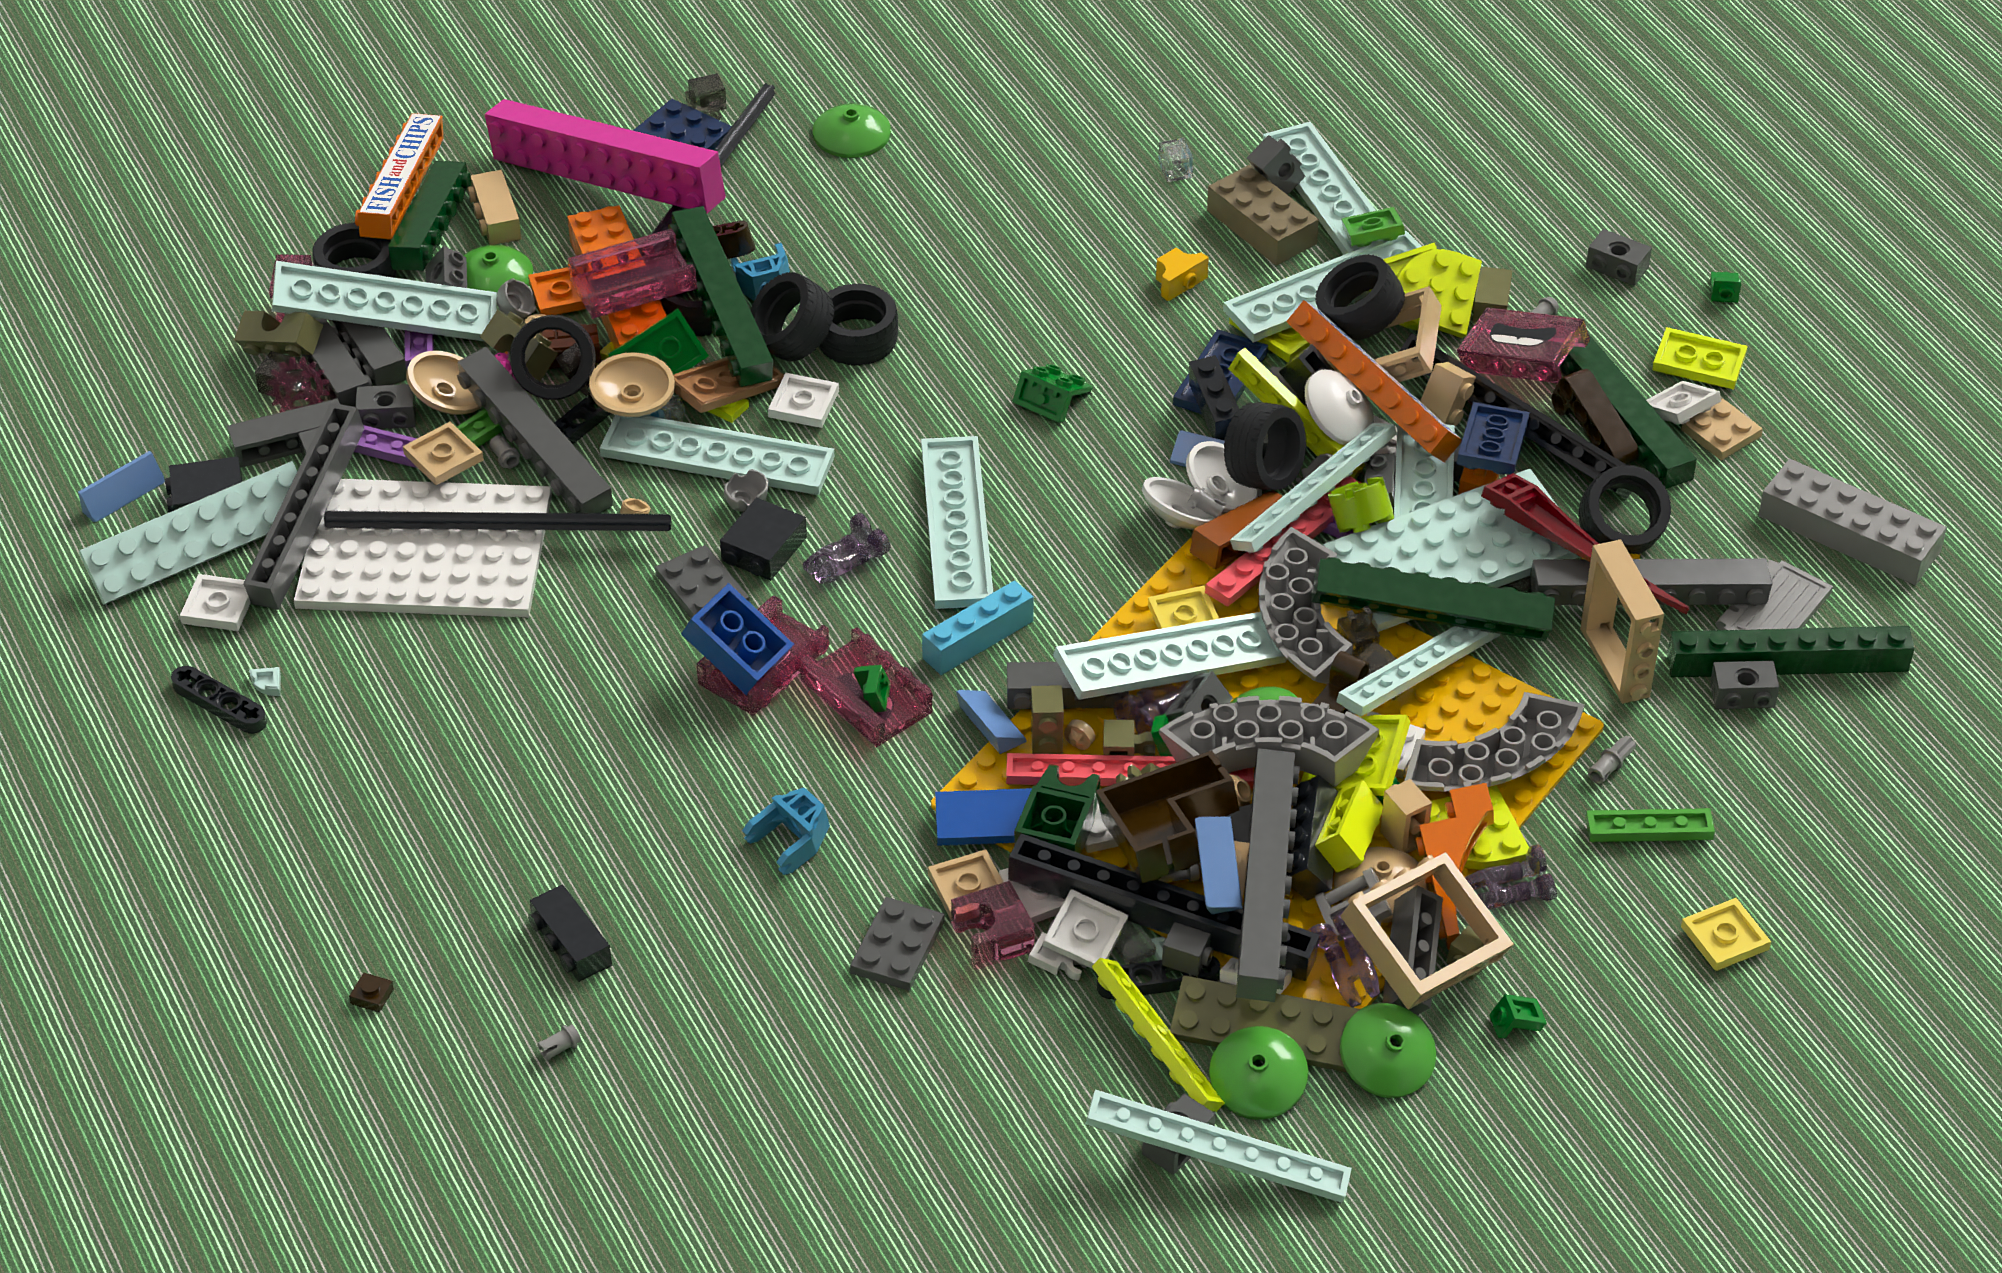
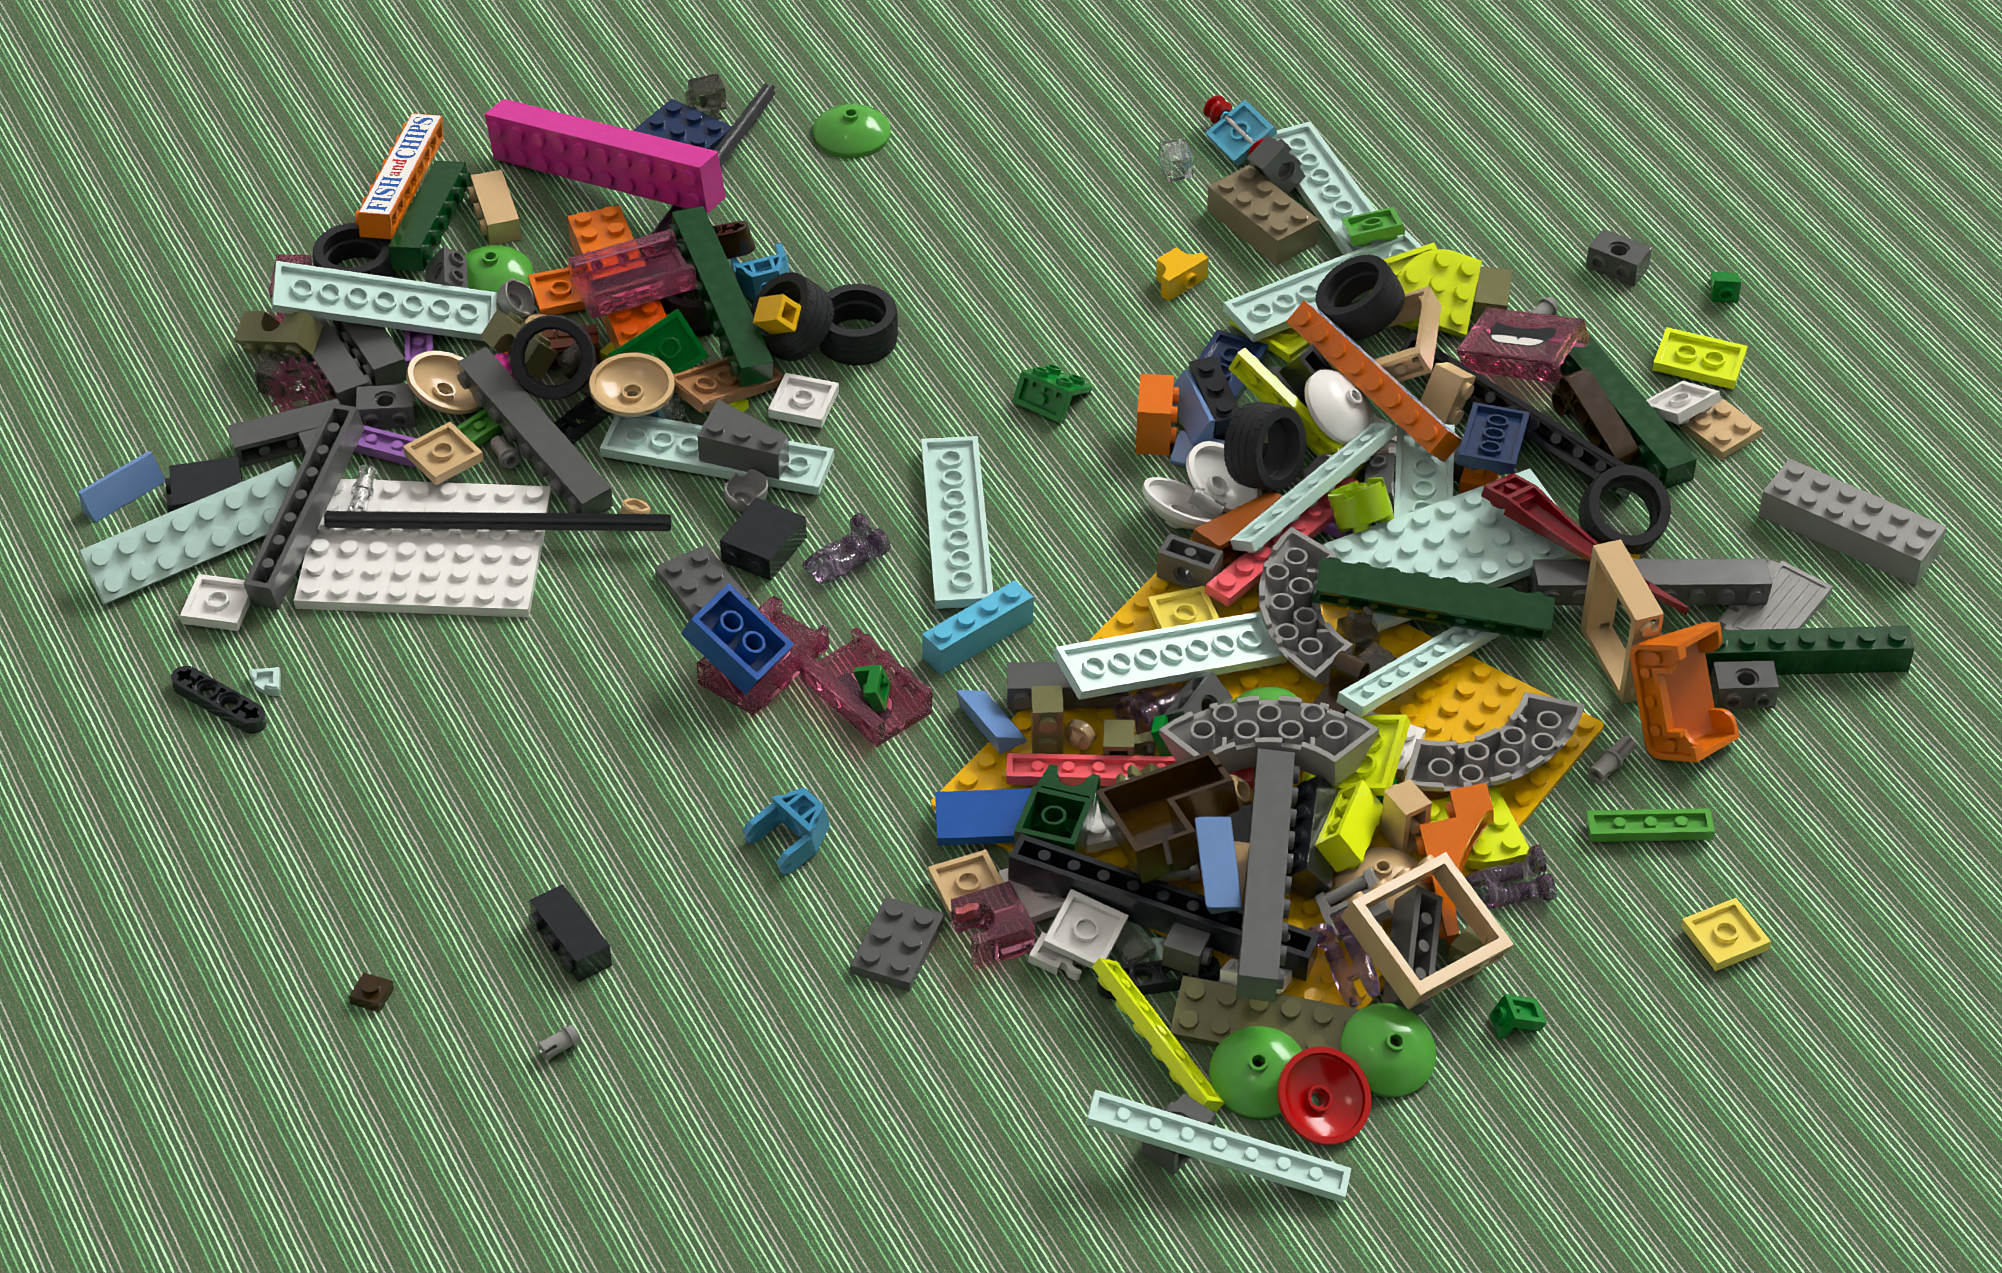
none -> clear pin [347,465,377,511]
none -> dark grey wedge [697,399,789,479]
none -> yellow brick [753,294,802,335]
none -> orange brick [1136,374,1179,455]
none -> dark grey brick [1157,533,1223,588]
none -> medium blue slope [1173,369,1215,445]
none -> medium azure plate [1203,95,1277,167]
none -> red dish [1277,1046,1371,1145]
none -> orange windscreen [1630,622,1739,762]

